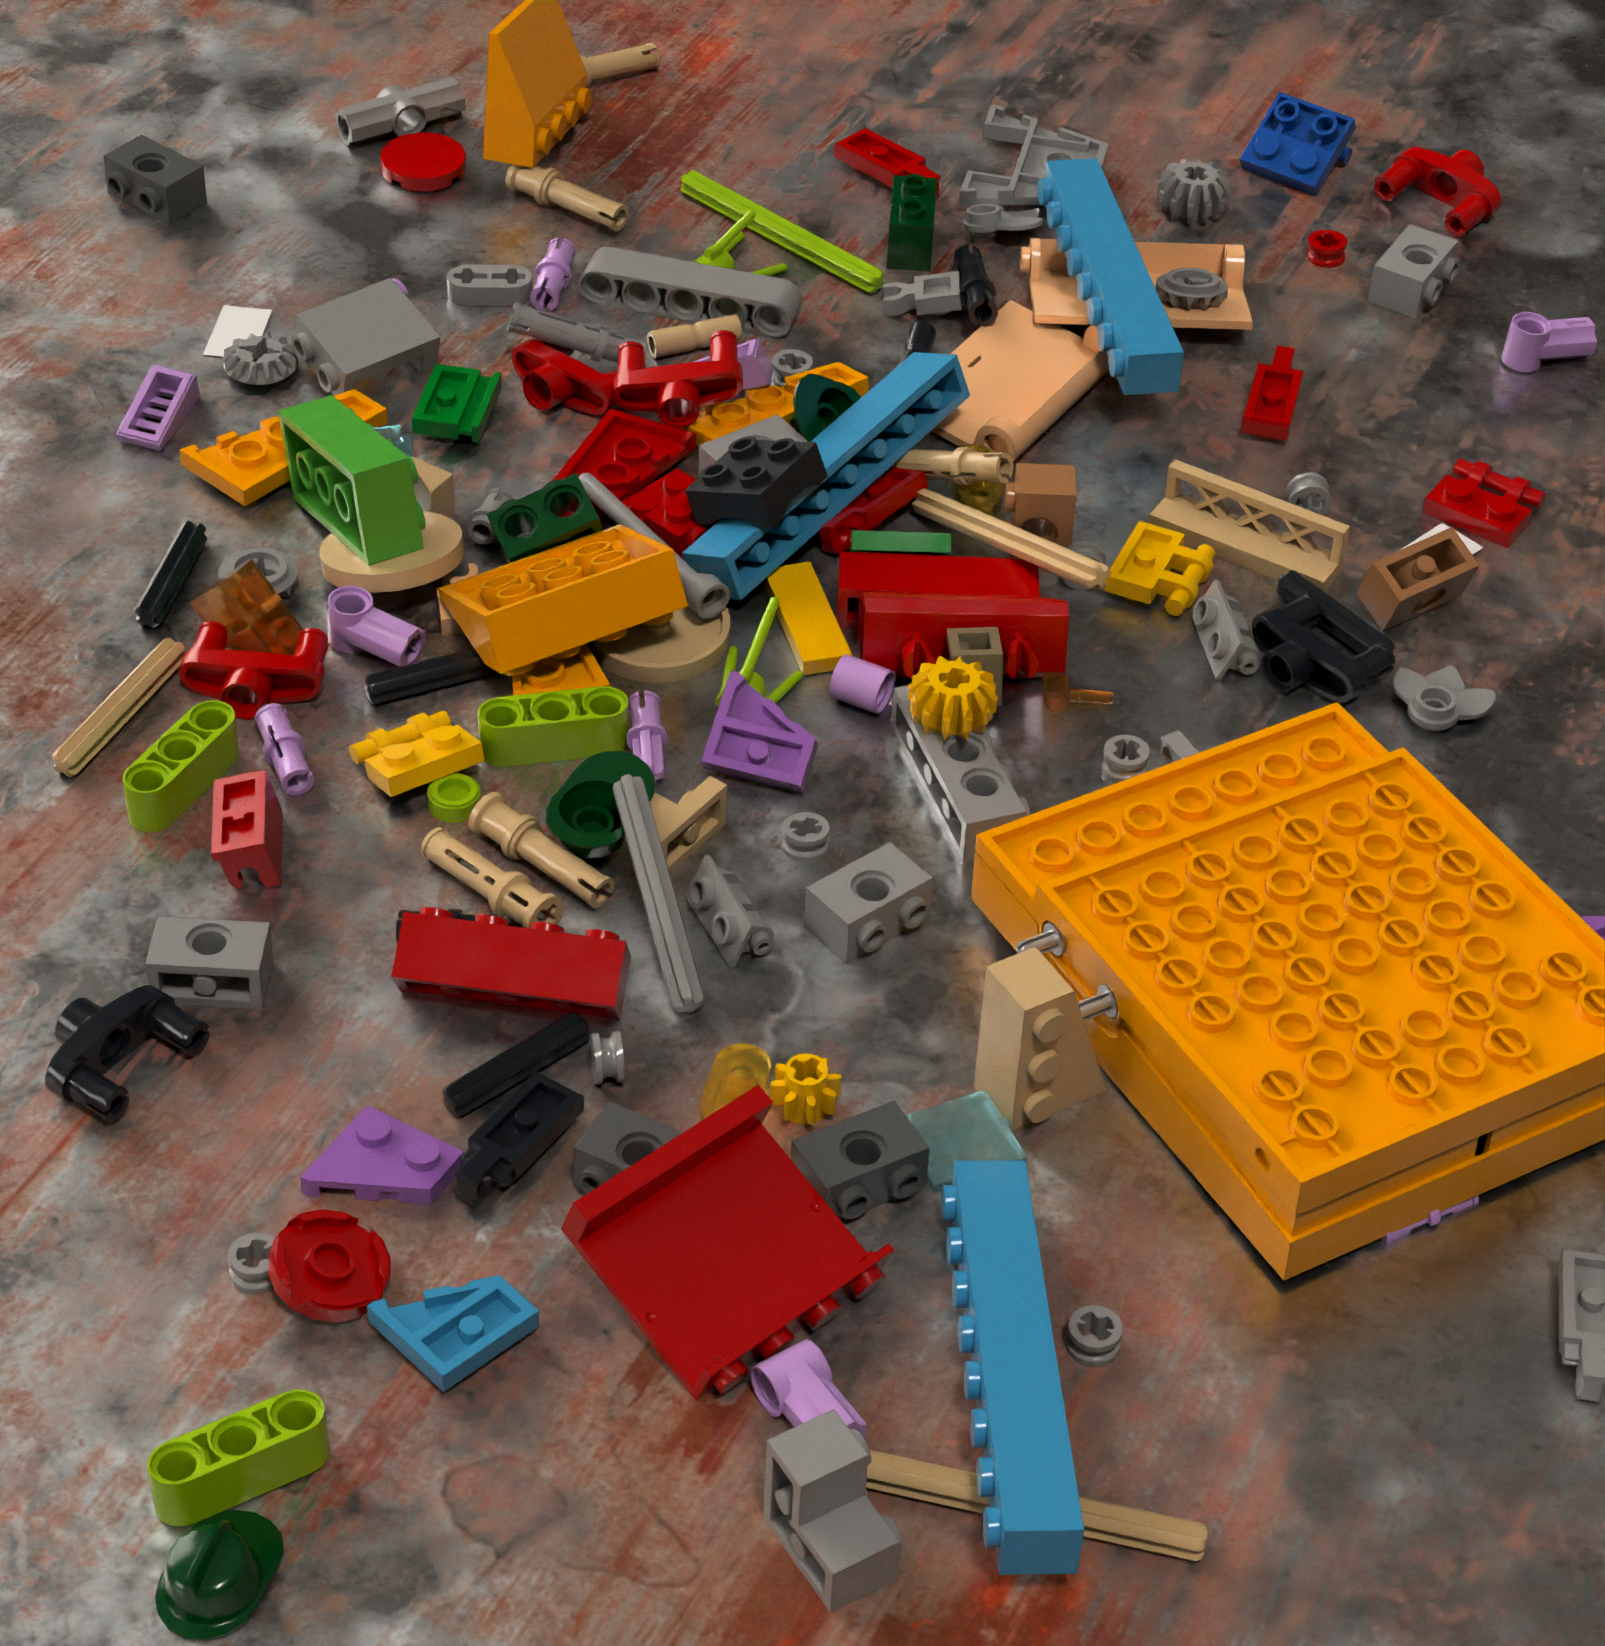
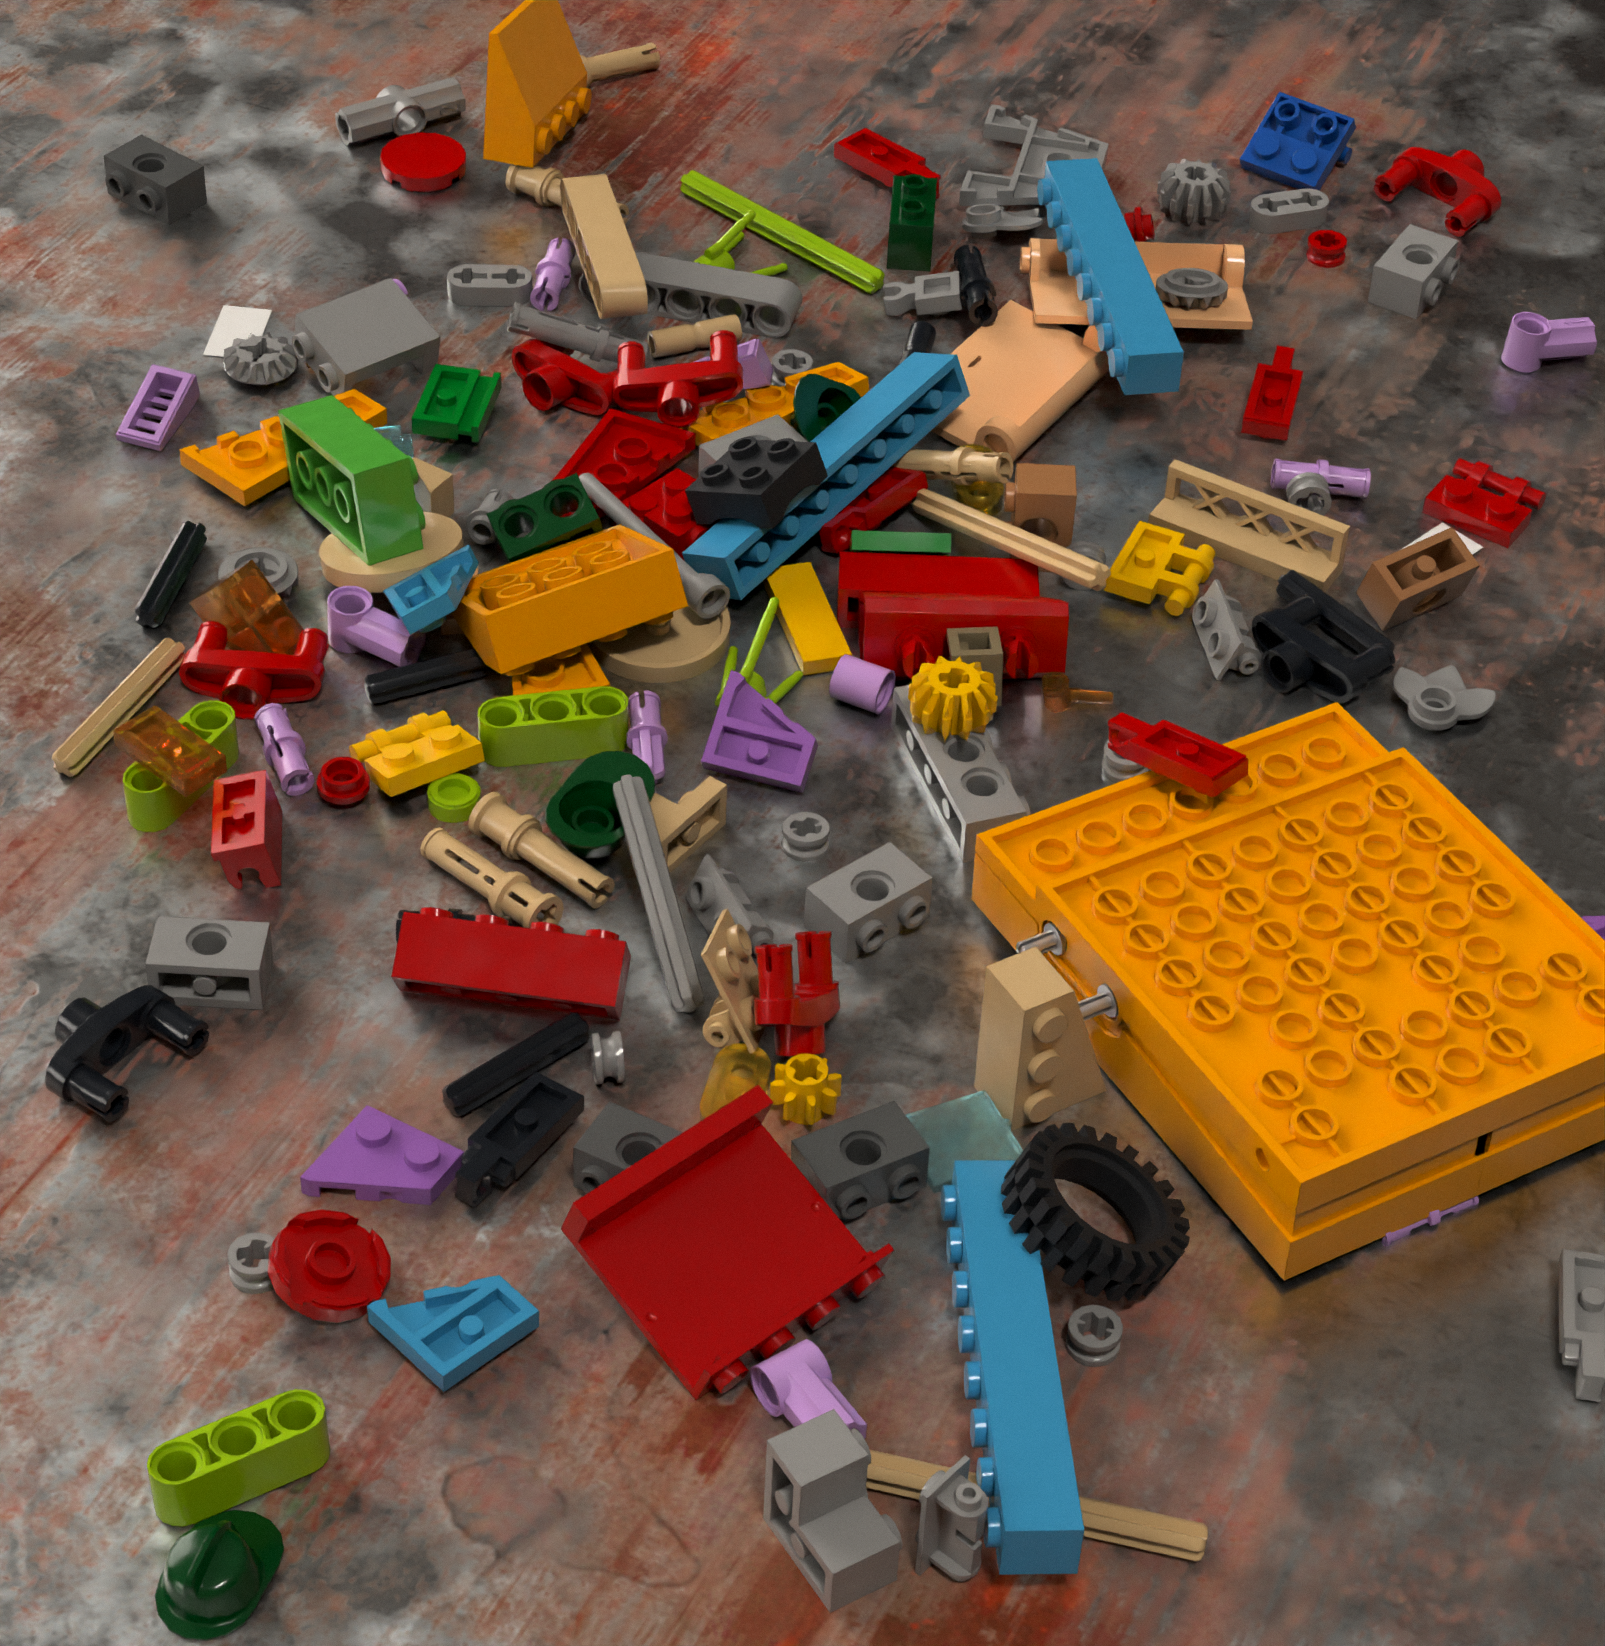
none -> clear orange plate [113,705,227,797]
none -> red plate [316,757,370,805]
none -> dark azure wing [383,544,479,635]
none -> tan beam [560,174,648,319]
none -> tan hinge [701,908,766,1054]
none -> red connector [754,931,840,1056]
none -> light grey hinge [915,1455,988,1582]
none -> black tyre [1001,1123,1190,1302]
none -> red hinge [1107,712,1248,798]
none -> red plate [1124,206,1155,242]
none -> light grey beam [1248,188,1329,234]
none -> lavender pin [1270,458,1371,499]

